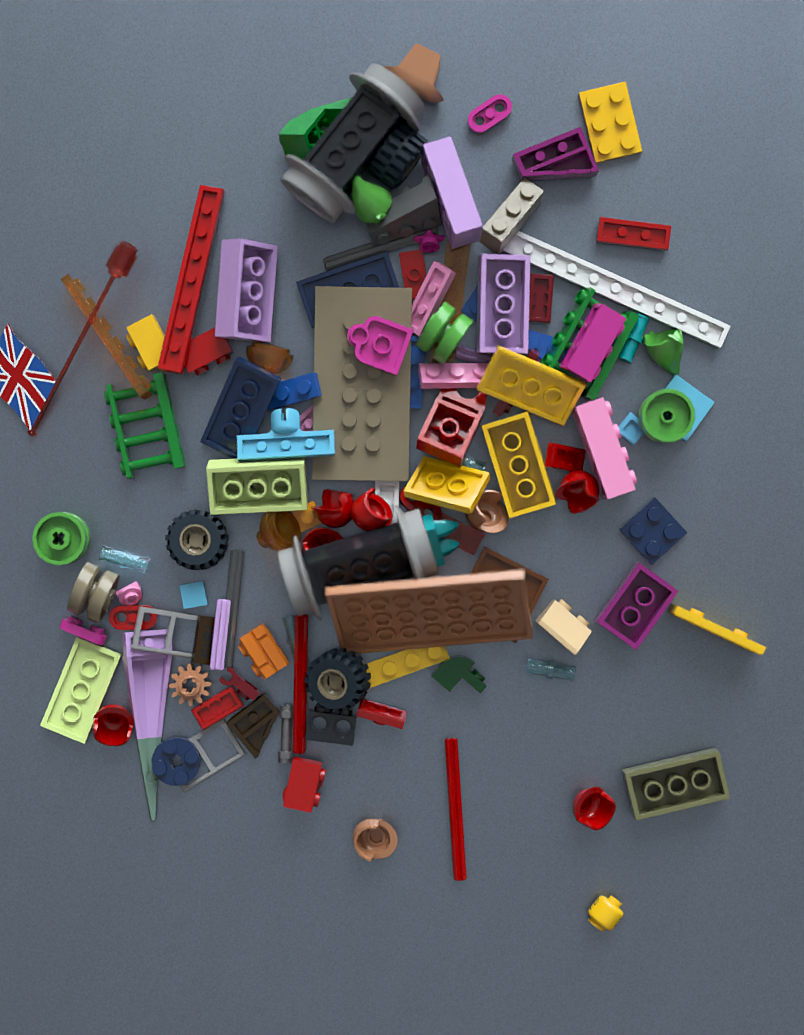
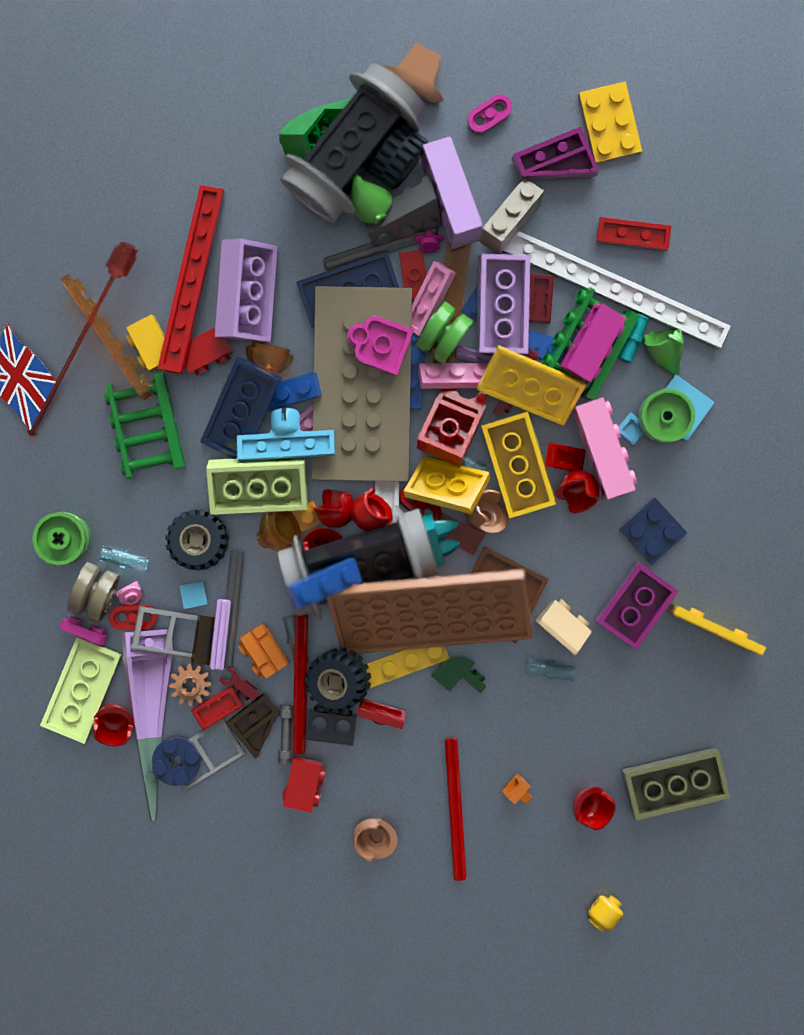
none -> blue plate [287,558,362,610]
none -> orange tile [502,773,533,804]

